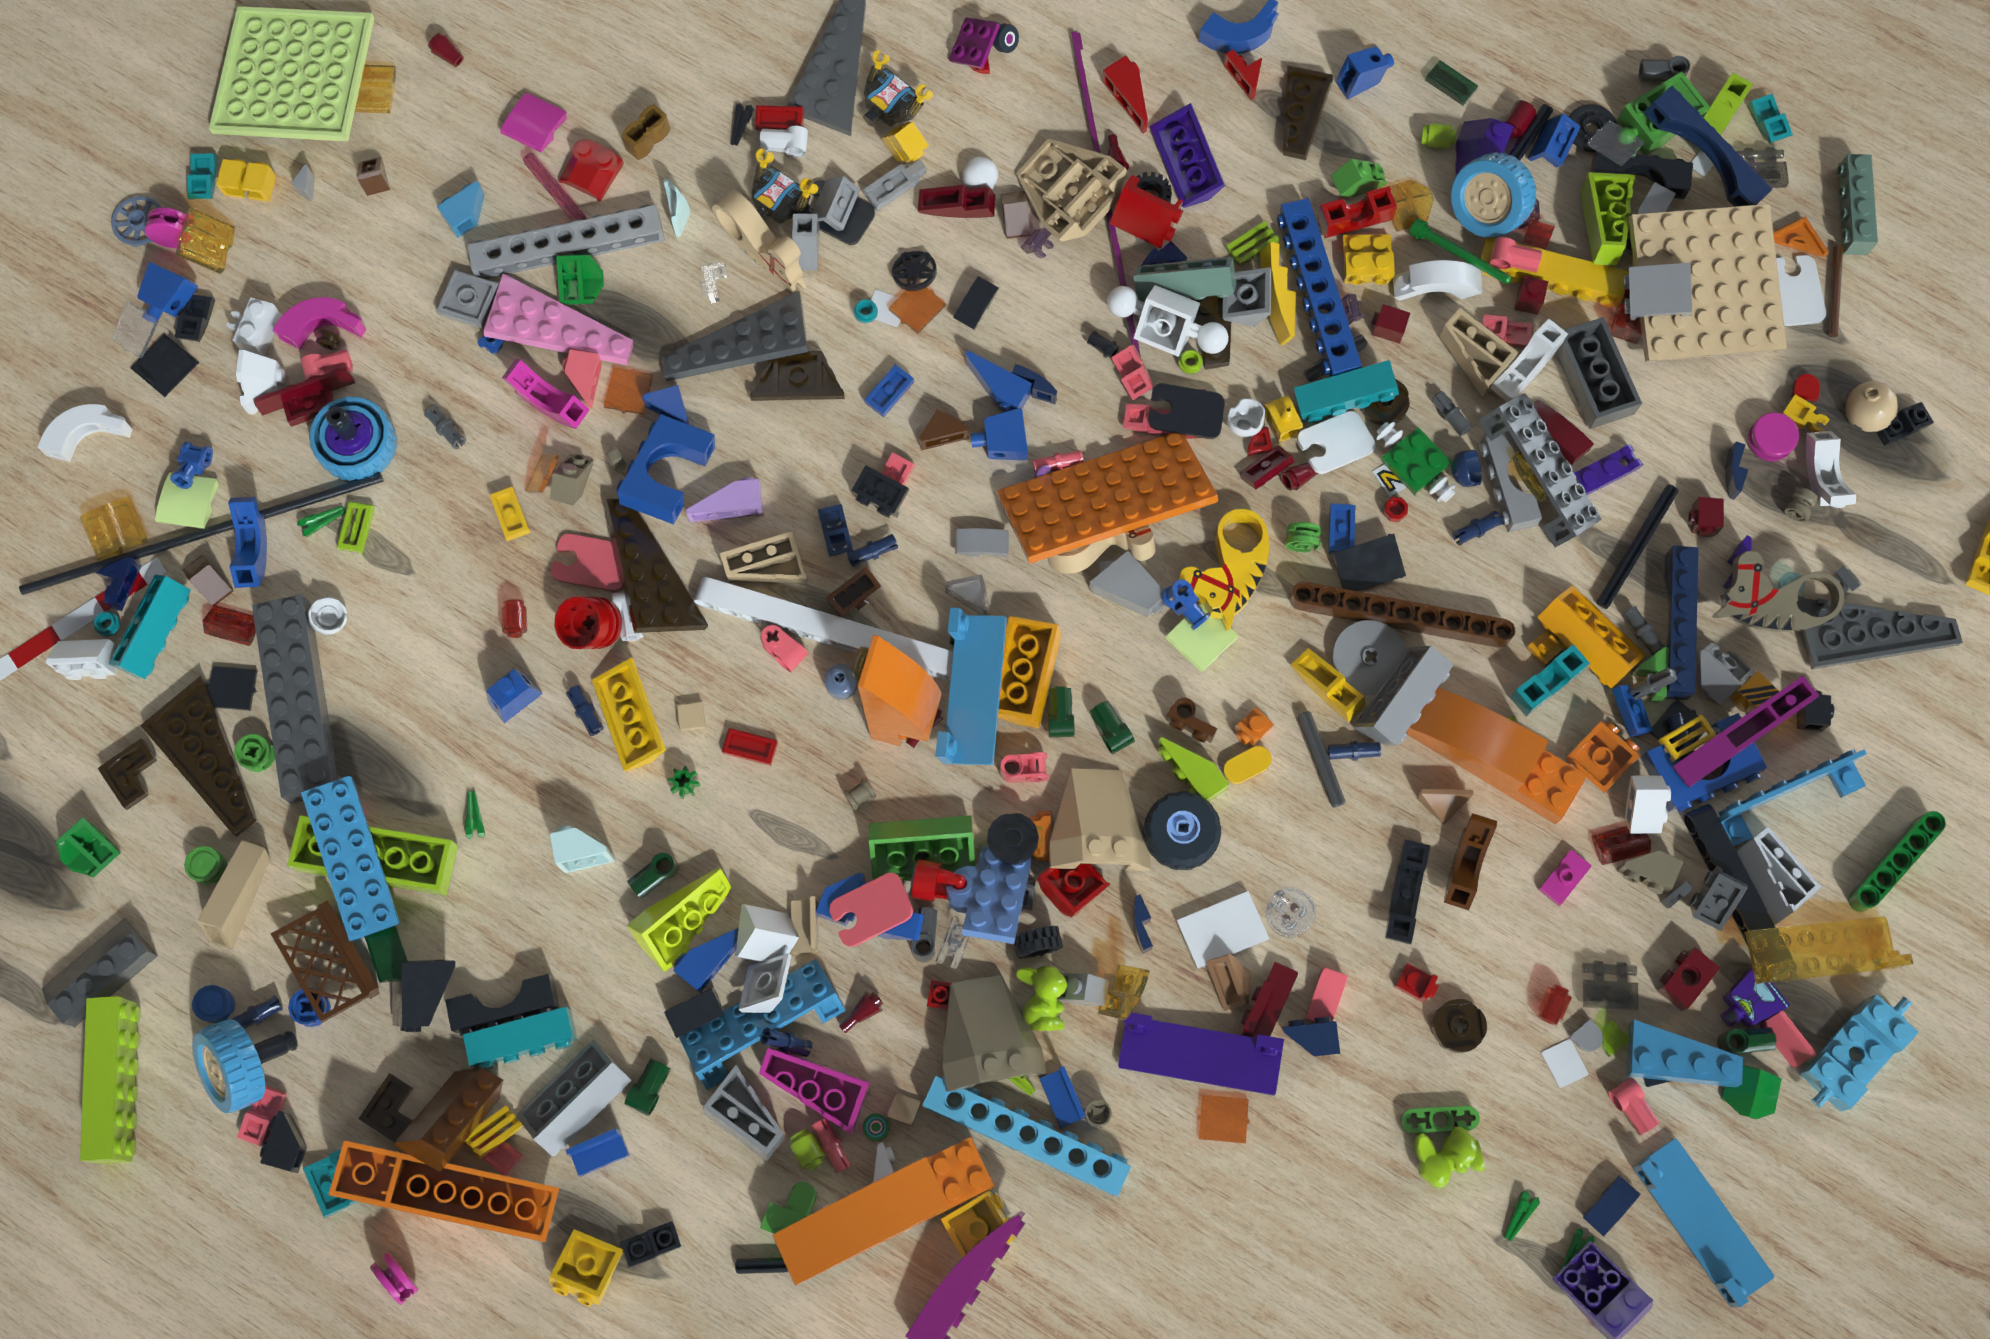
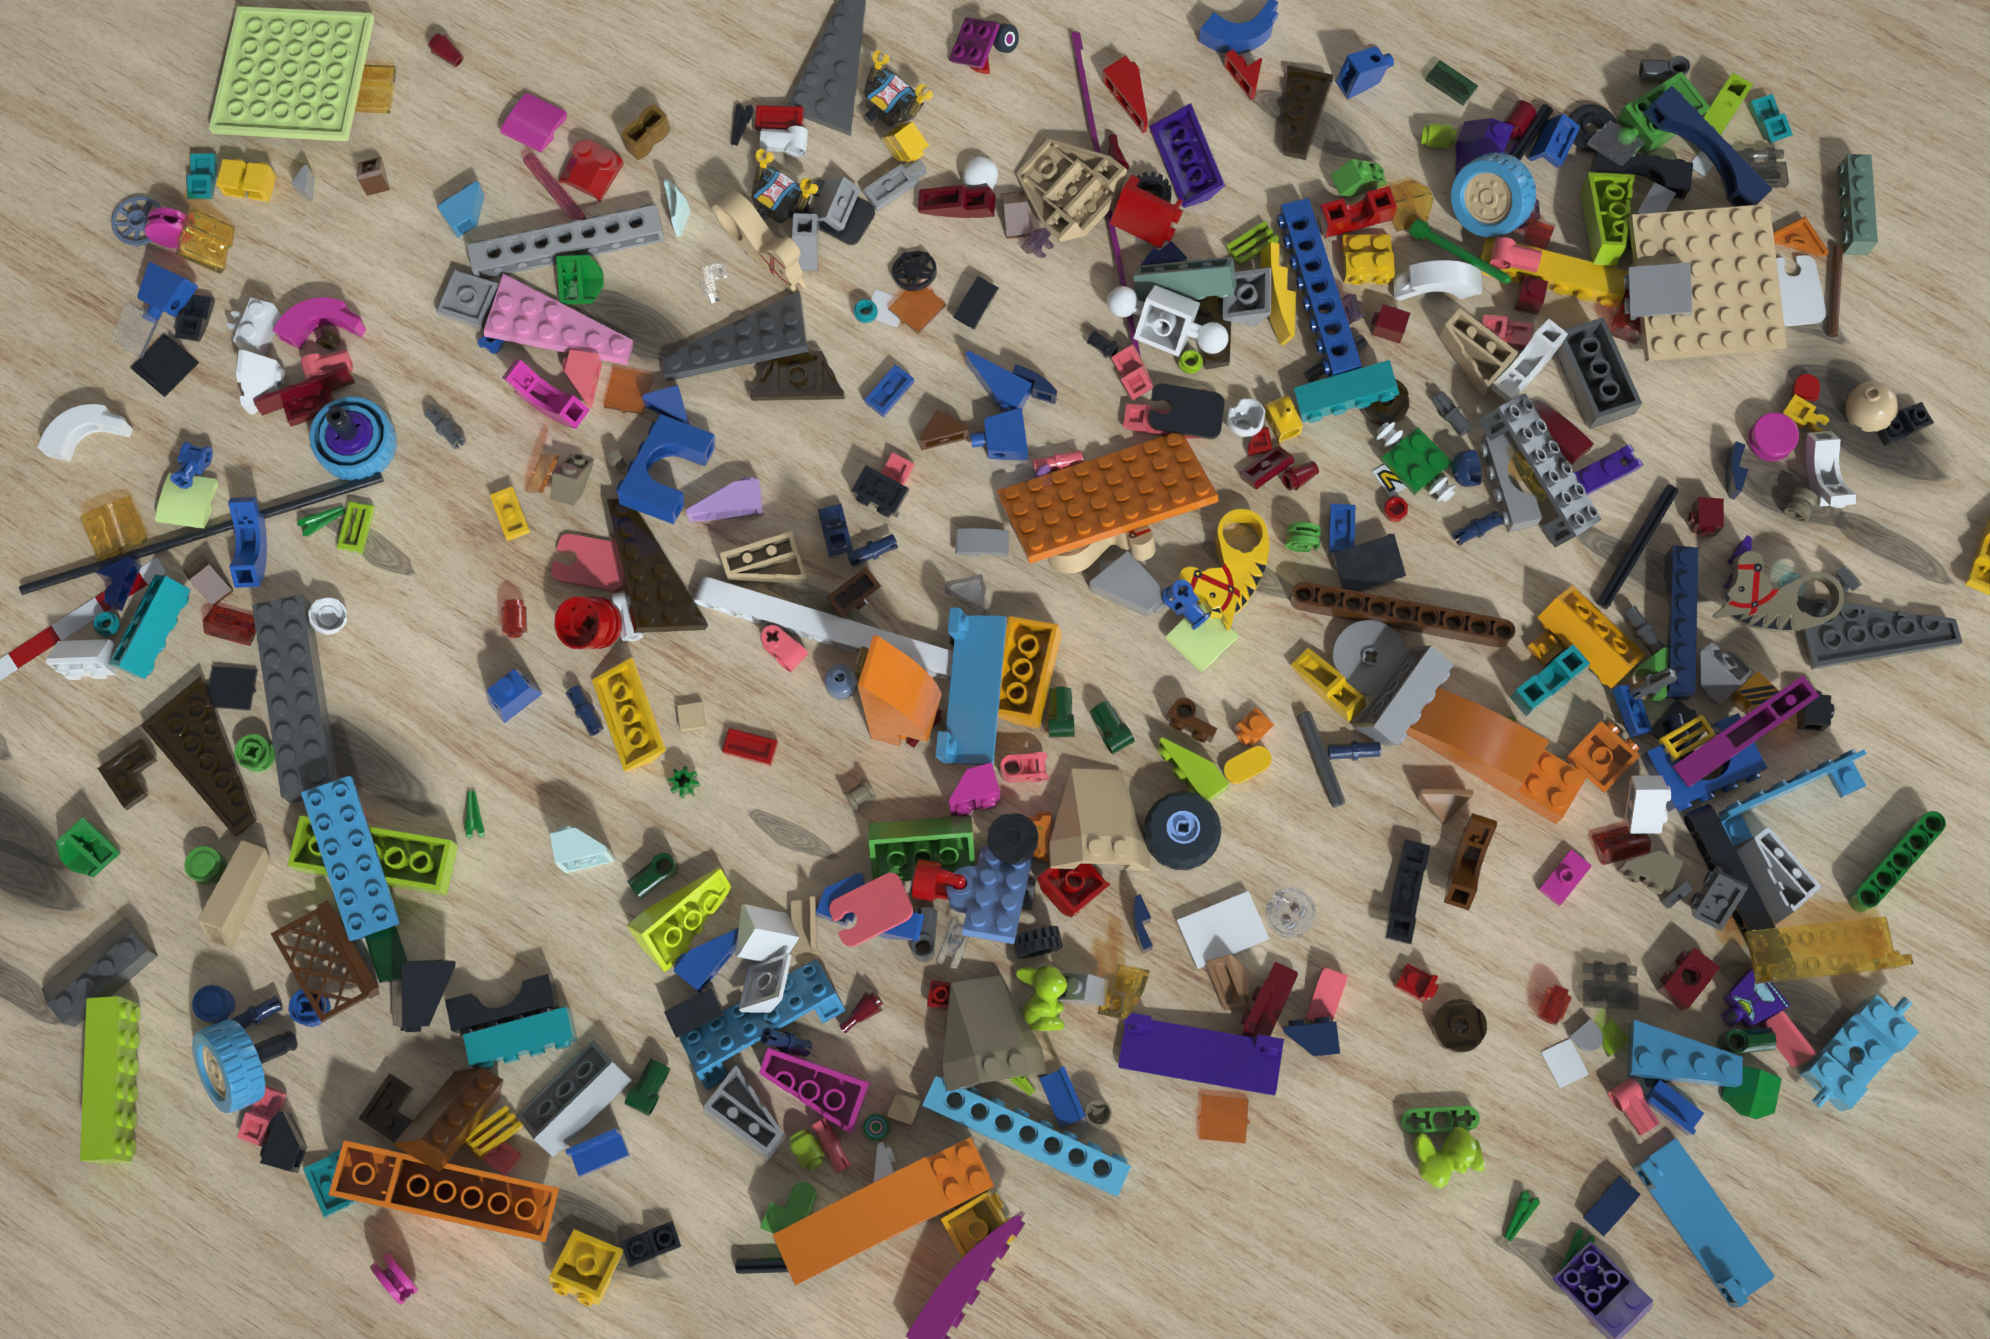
white piece [1297,411,1376,474] -> none
none -> dark pink slope [949,762,1001,816]
none -> blue panel [1644,1080,1704,1135]

